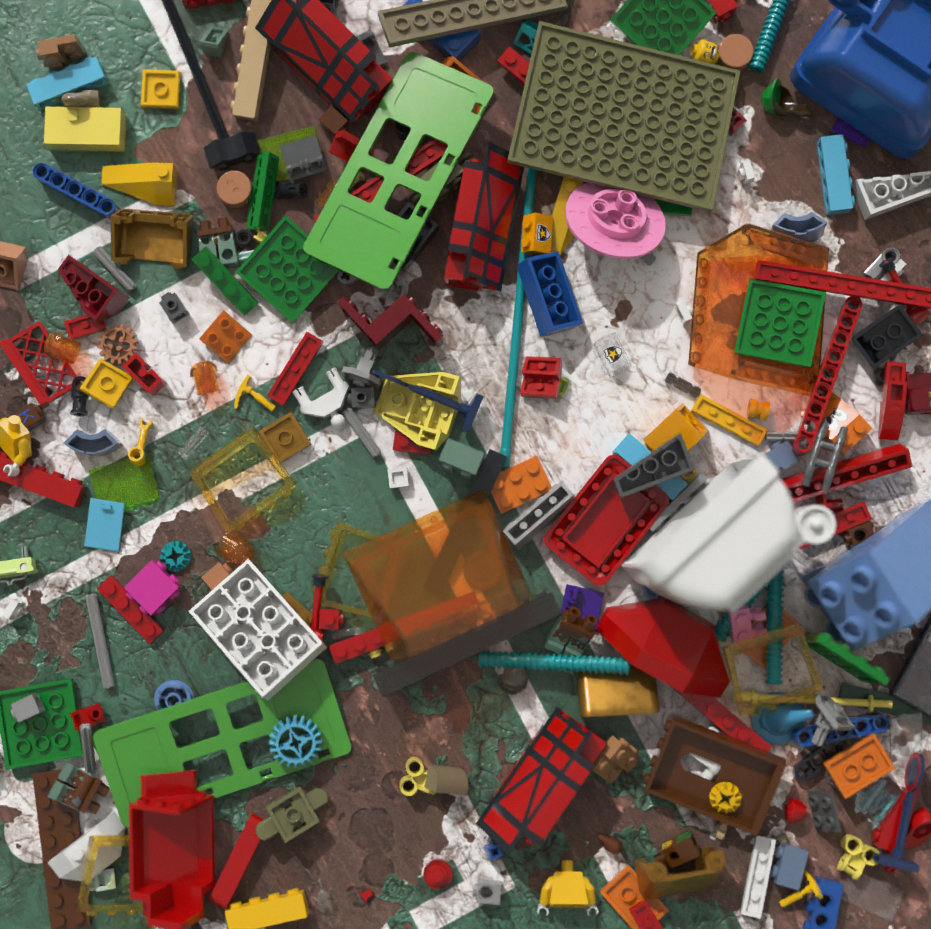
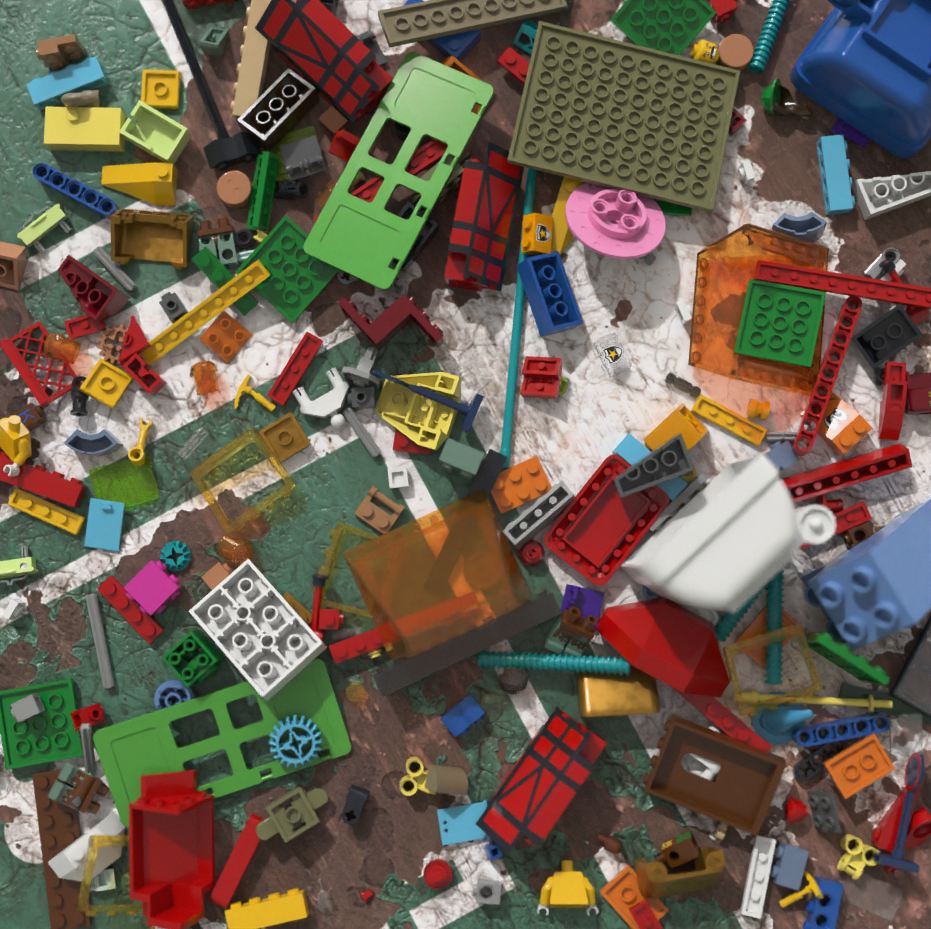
medium nougat plate [592,735,640,784] -> none
yellow gear [709,782,742,814] -> none
bright pink plate [729,605,768,646] -> none
dark grey piece [802,421,848,492] -> none
light grey piece [812,694,855,747] -> none
clear light blue plate [857,777,901,826] -> none
none -> yellow tile [7,487,86,535]
none -> yellowish green piece [17,204,71,253]
none -> red tile [118,315,151,364]
none -> yellowish green piece [119,100,192,164]
none -> yellow plate [140,259,271,365]
none -> green brick [161,630,225,687]
none -> dark brown slope [237,68,320,152]
none -> black piece [342,784,370,825]
none -> clear yellow plate [346,682,365,702]
none -> medium nougat plate [354,485,405,535]
none -> medium azure container [437,800,490,846]
none -> blue brick [440,693,485,737]
none -> red cone [519,540,545,566]

